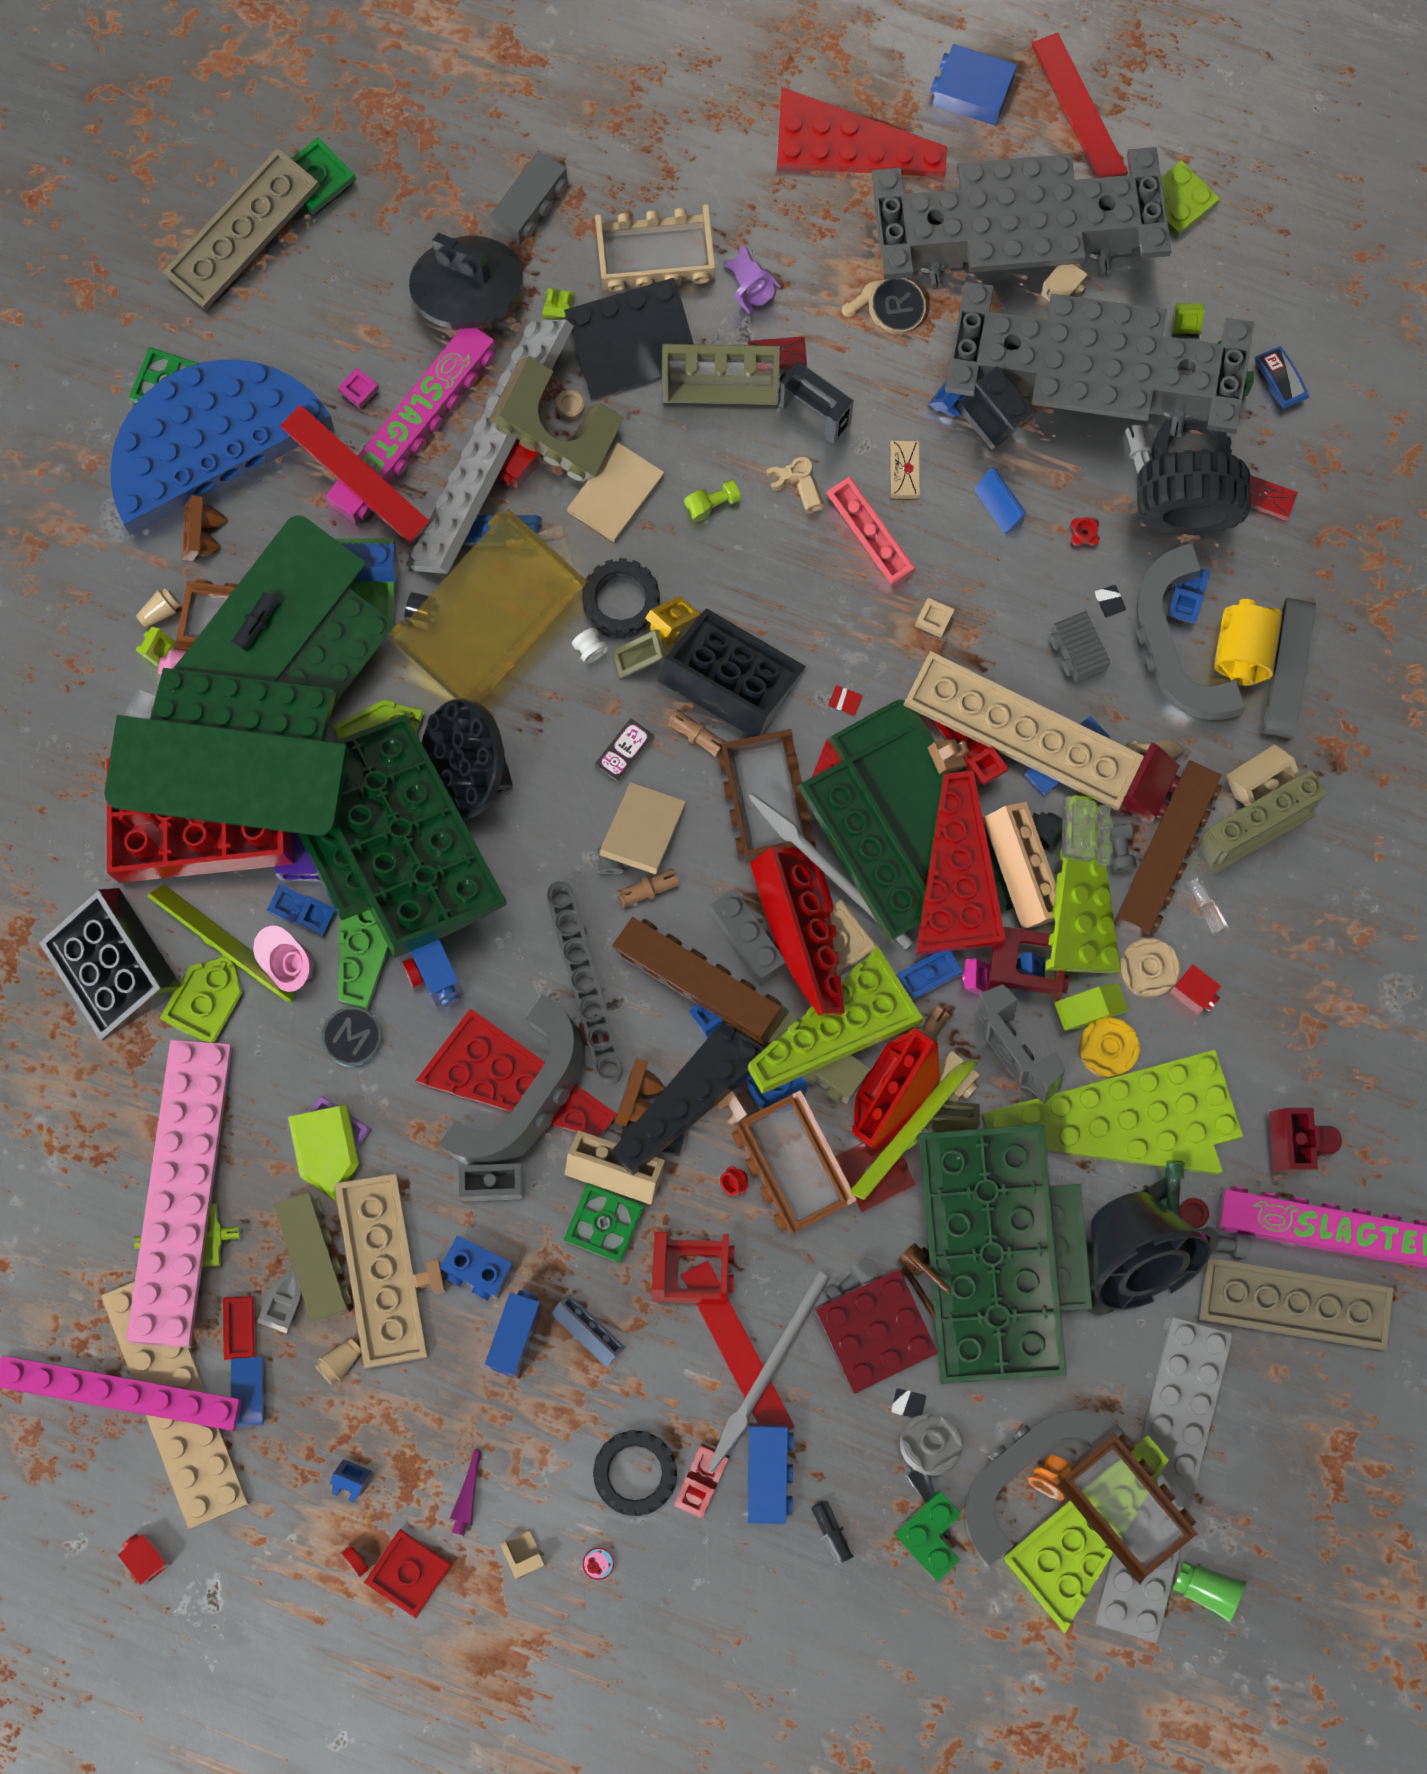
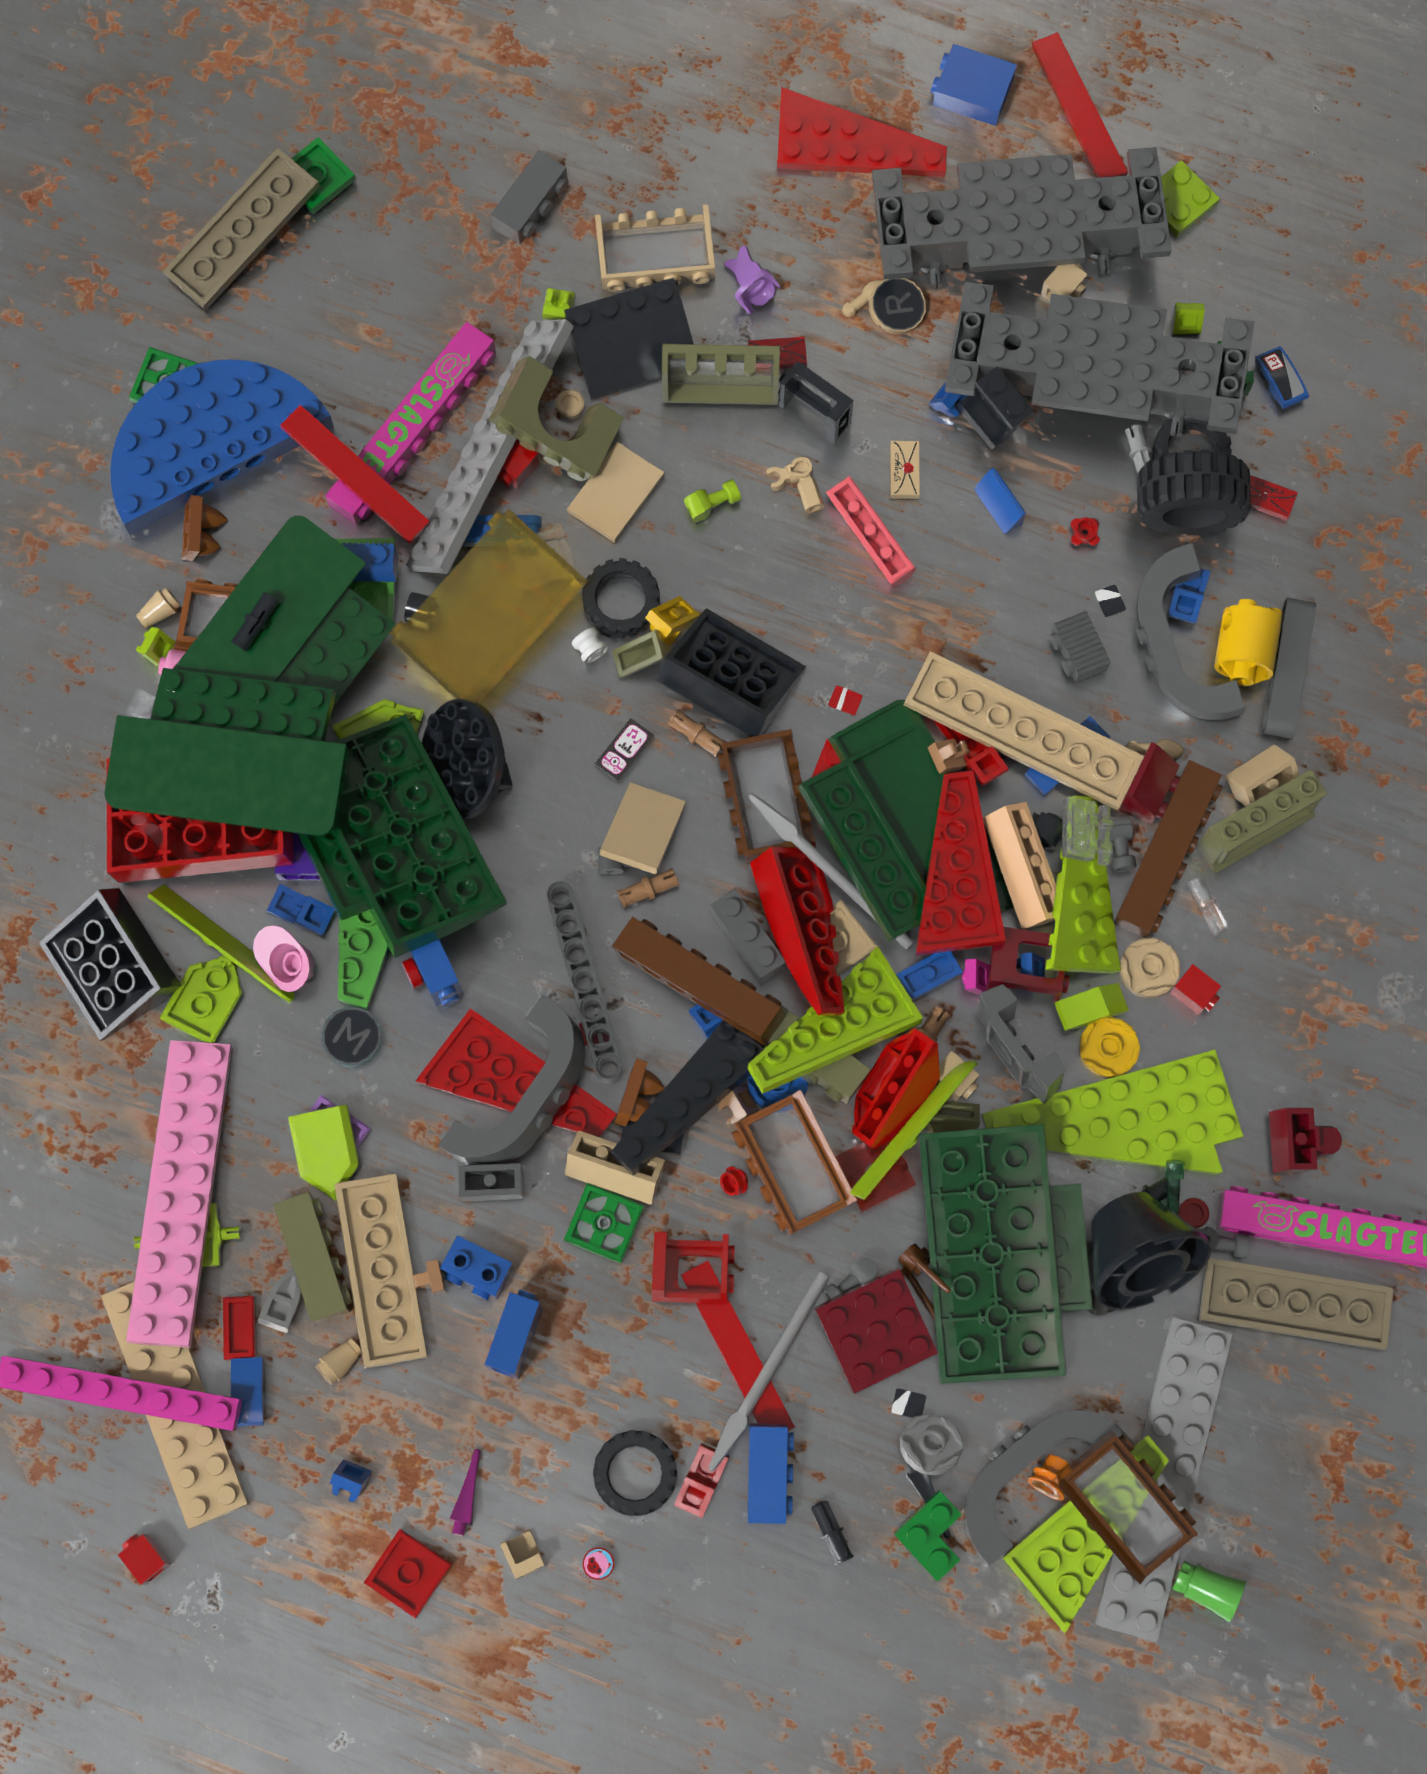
dark pink plate [338,368,379,410] -> none
red tile [340,1546,368,1578] -> none
black bracket [409,232,524,330] -> none
sand blue piece [551,1294,625,1368] -> none
tan plate [915,598,955,638] -> none

